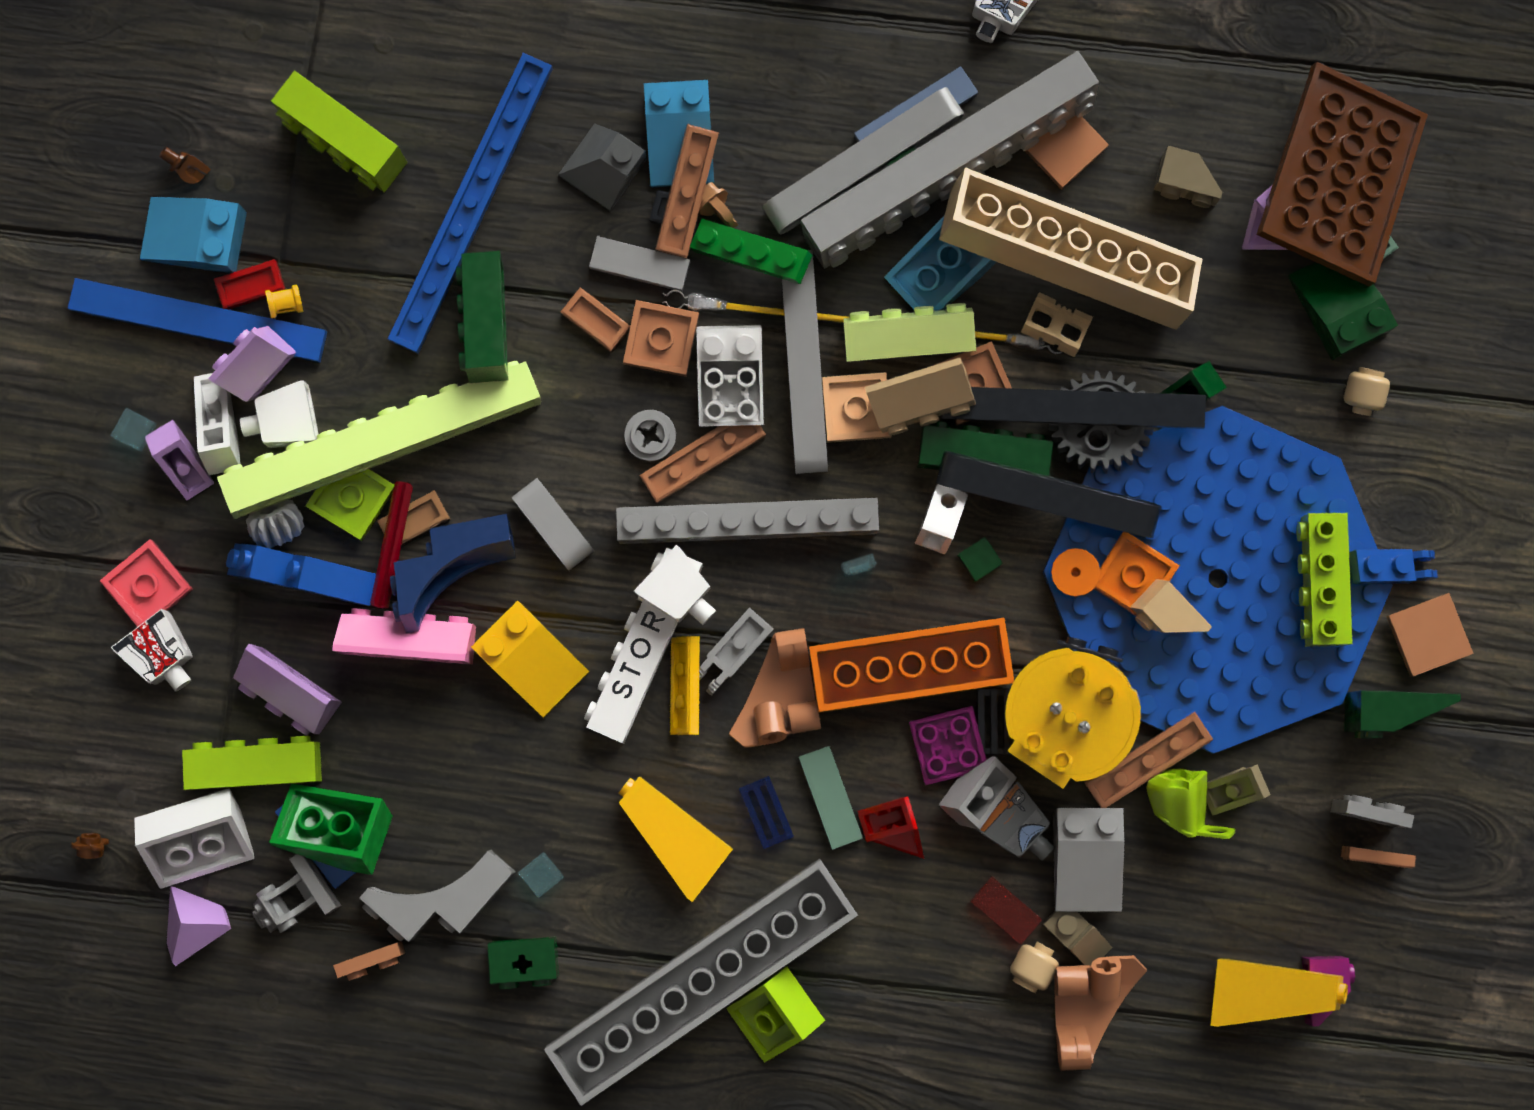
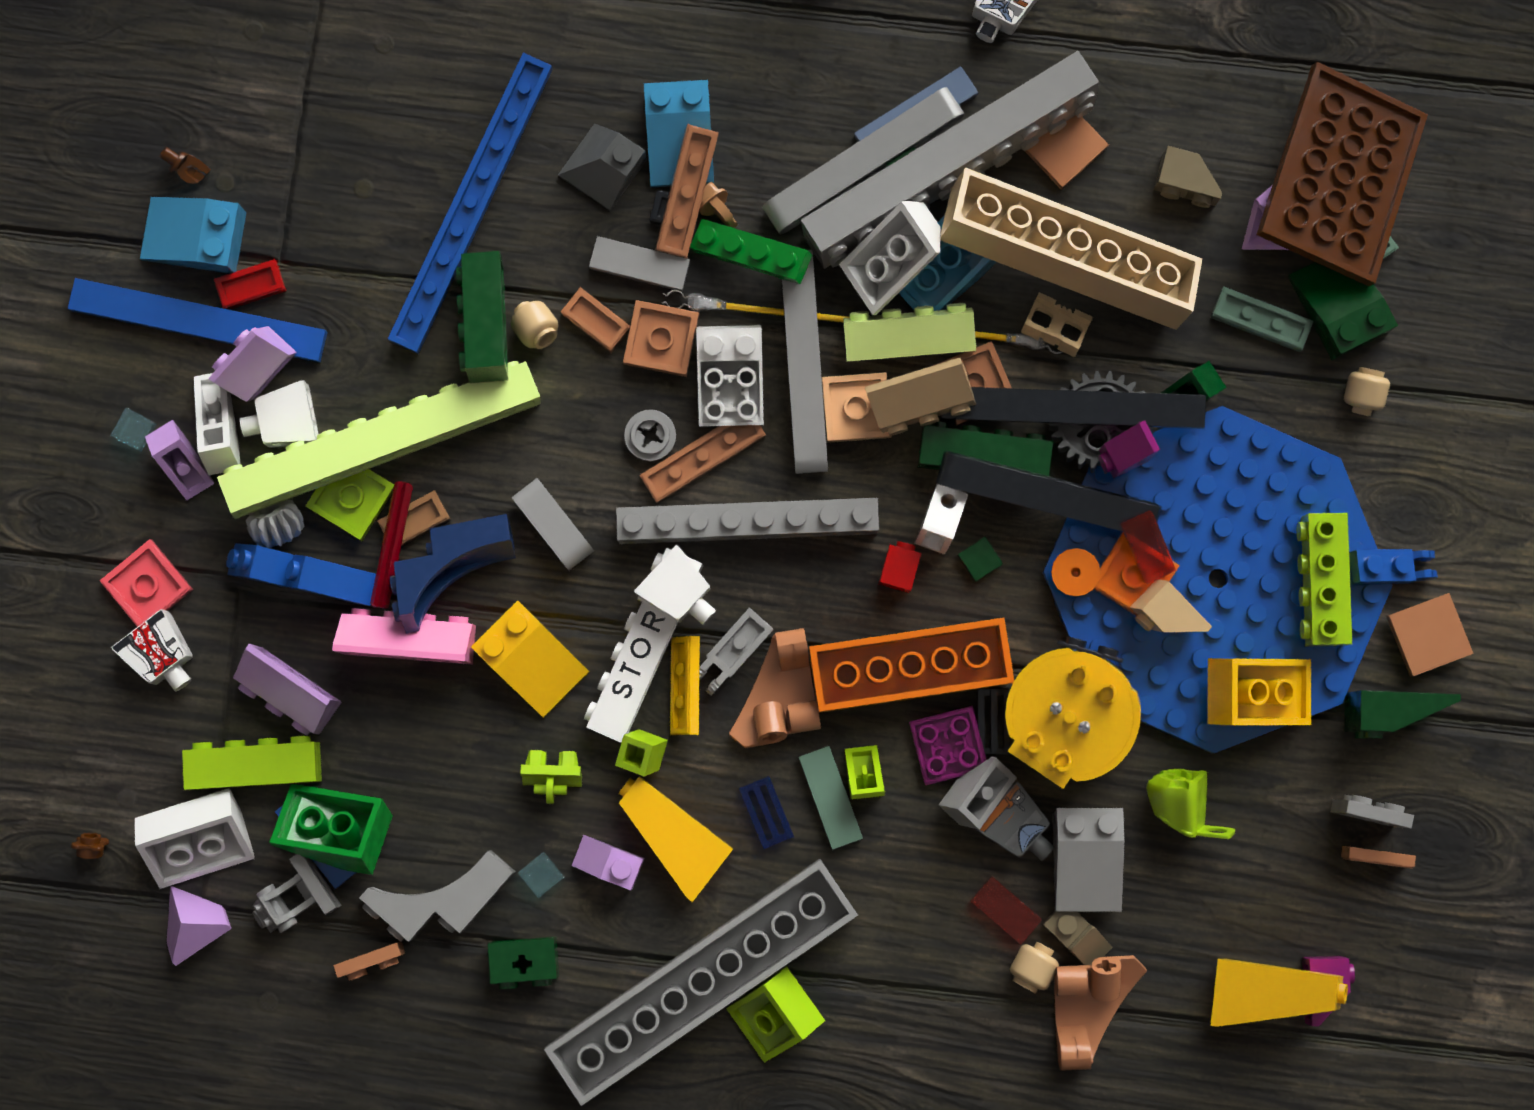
yellow bush [265,285,303,319] -> none
lime brick [271,70,407,193] -> none
clear light blue tile [841,553,876,578] -> none
red slope [857,796,924,859] -> none
nougat tile [1084,711,1213,808] -> none
dark tan slope [1206,764,1271,816] -> none
none -> tan head [510,301,559,349]
none -> lime hips [520,750,582,804]
none -> lavender slope [572,835,645,890]
none -> lime brick [615,729,668,777]
none -> white slope [839,201,941,315]
none -> lime slope [845,745,885,799]
none -> red brick [878,541,921,593]
none -> magenta slope [1098,420,1160,478]
none -> clear red tile [1120,510,1176,584]
none -> yellow slope [1208,658,1311,725]
none -> sand green tile [1210,286,1313,352]

